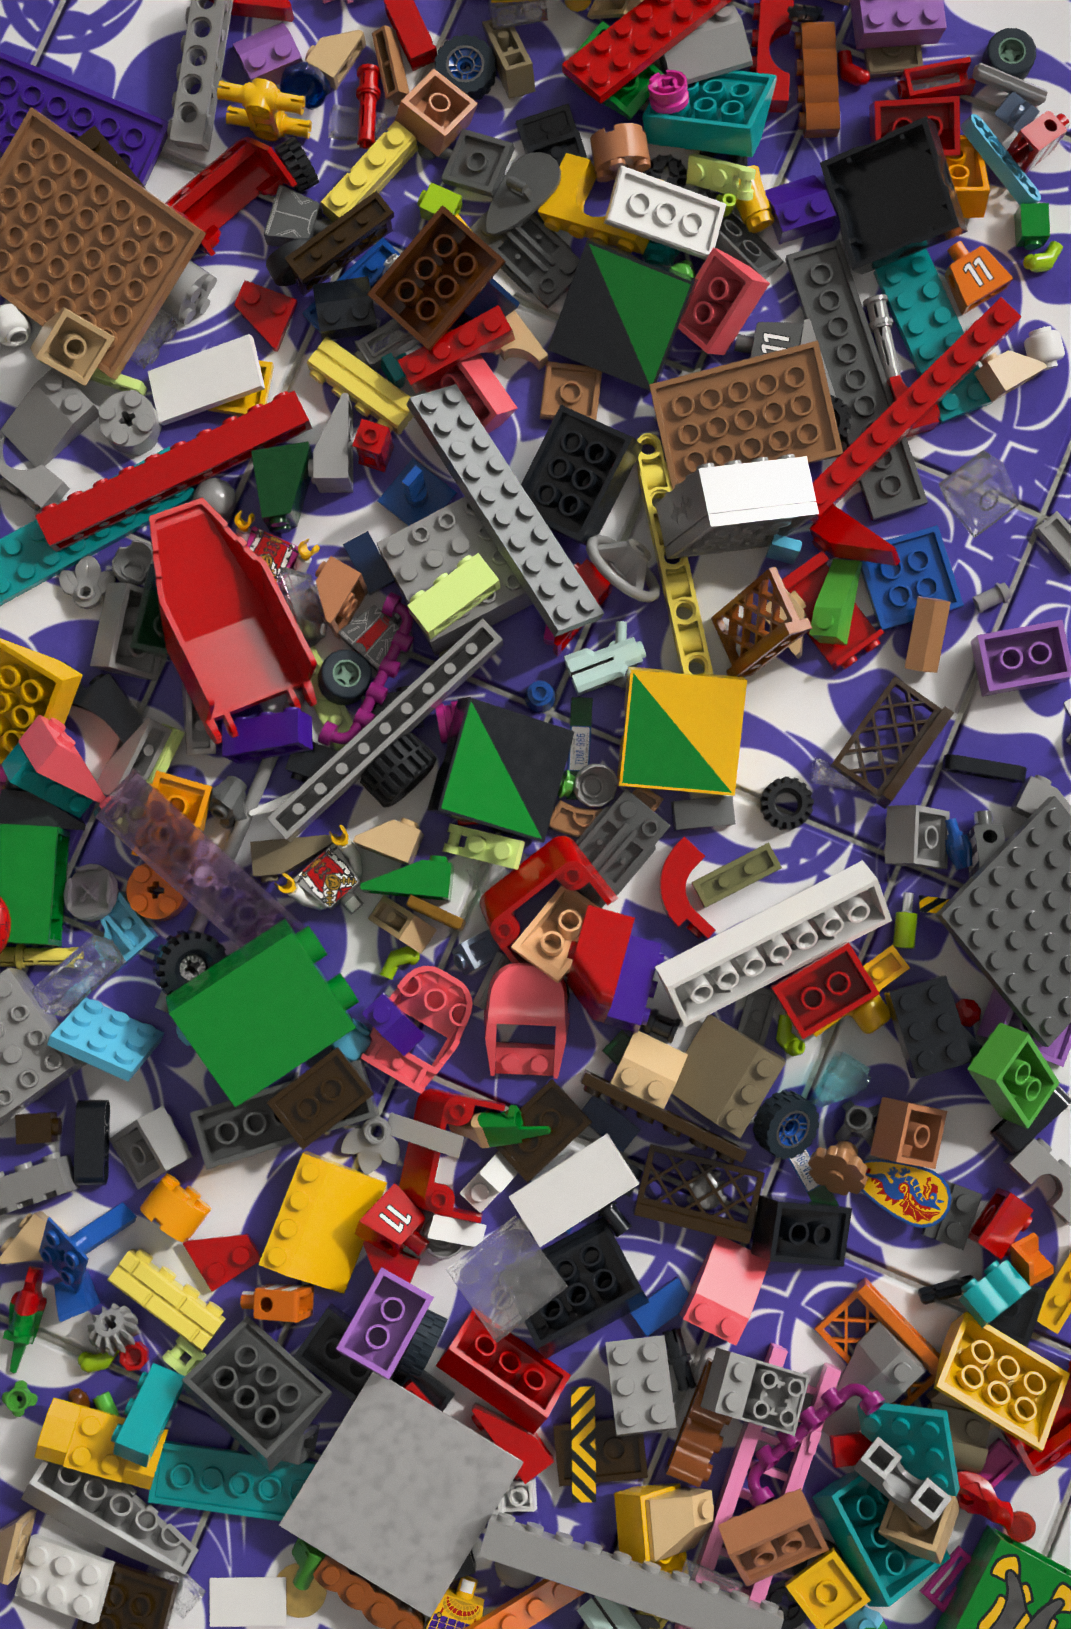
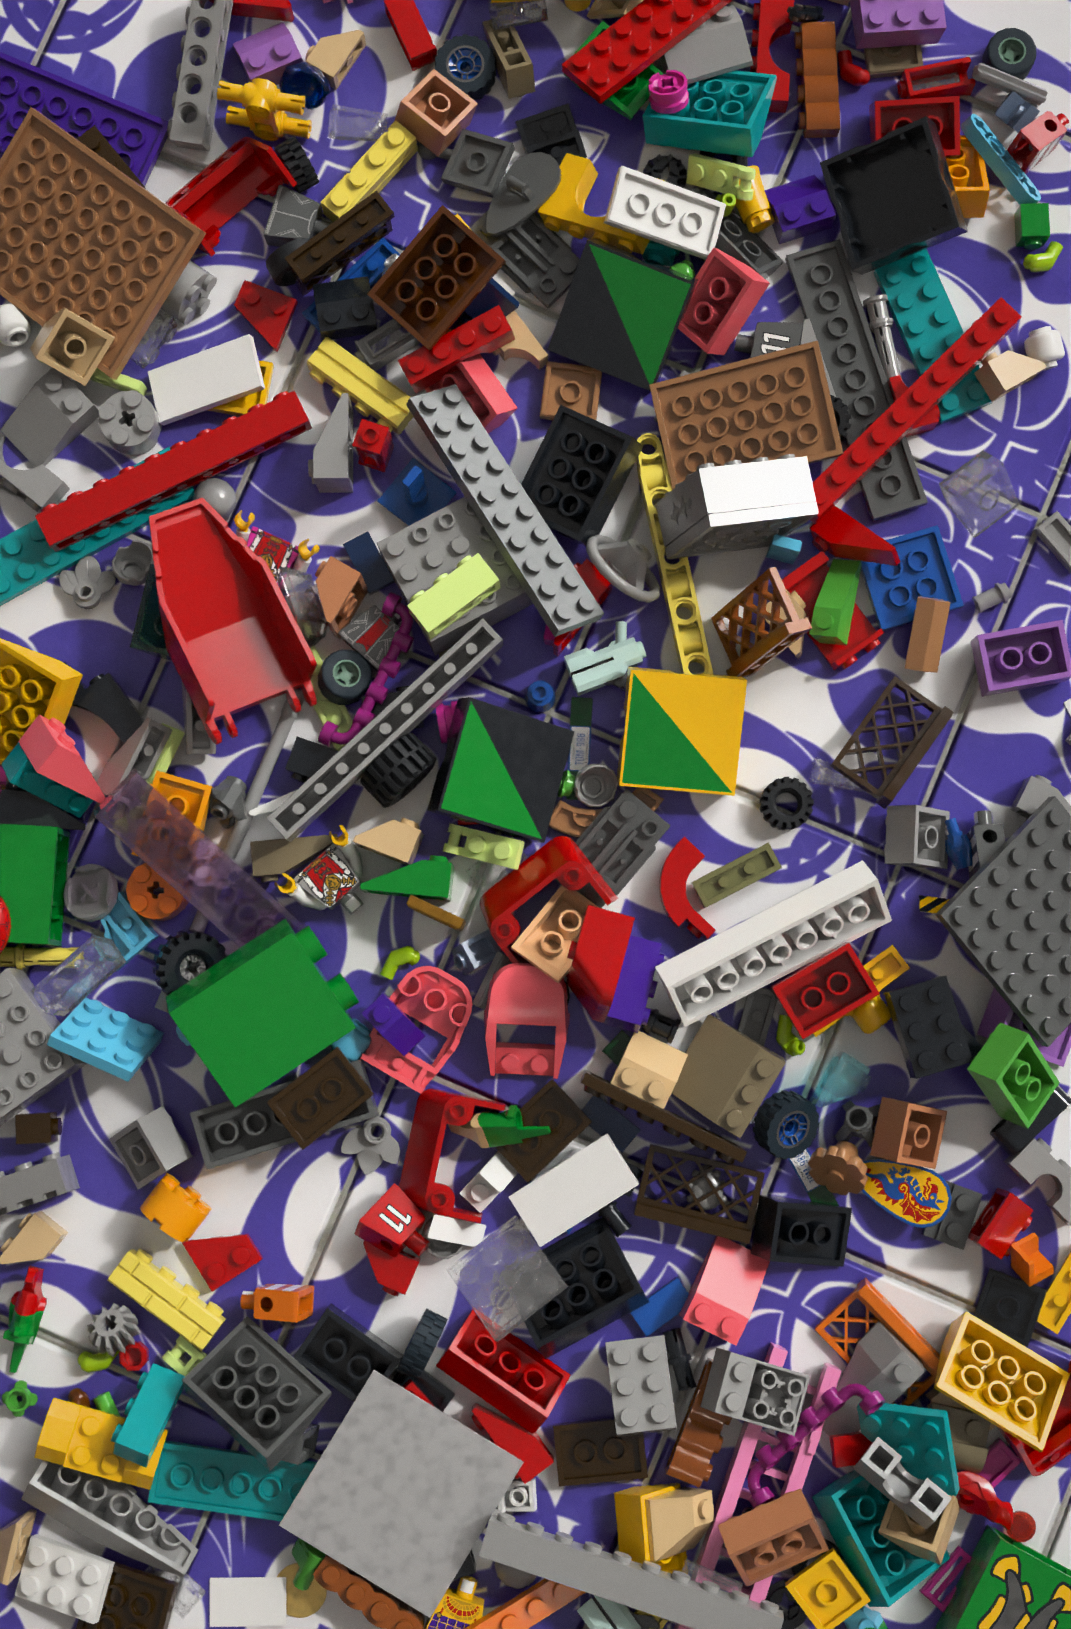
blue piece [39,1202,137,1293] -> none
blue slope [54,1270,101,1322] -> none
black beam [74,1100,110,1185] -> none
light grey slope [90,582,165,681] -> none
dark purple brick [222,707,313,764] -> none
dark green slope [251,441,313,534] -> none
yellow slope [258,1151,388,1294] -> none
medium lavender brick [335,1267,434,1380] -> none
red pin [356,64,381,149] -> none
tan slope [368,895,437,954] -> none
medium nougat piece [372,25,409,106] -> none
teal tile [381,352,407,389] -> none
white sticker [388,1113,464,1158] -> none
lime brick [417,182,463,221] -> none
sticker [571,1386,596,1503] -> none
nougat brick [590,123,651,182] -> none
dark grey slope [671,796,736,831] -> none
lime piece [893,892,918,949] -> none
black axle [918,1275,974,1305] -> none
black beam [942,754,1027,783] -> none
orange torso [945,241,1013,315] -> none
red tile [955,998,981,1027] -> none
teal brick [959,1260,1031,1328] -> none

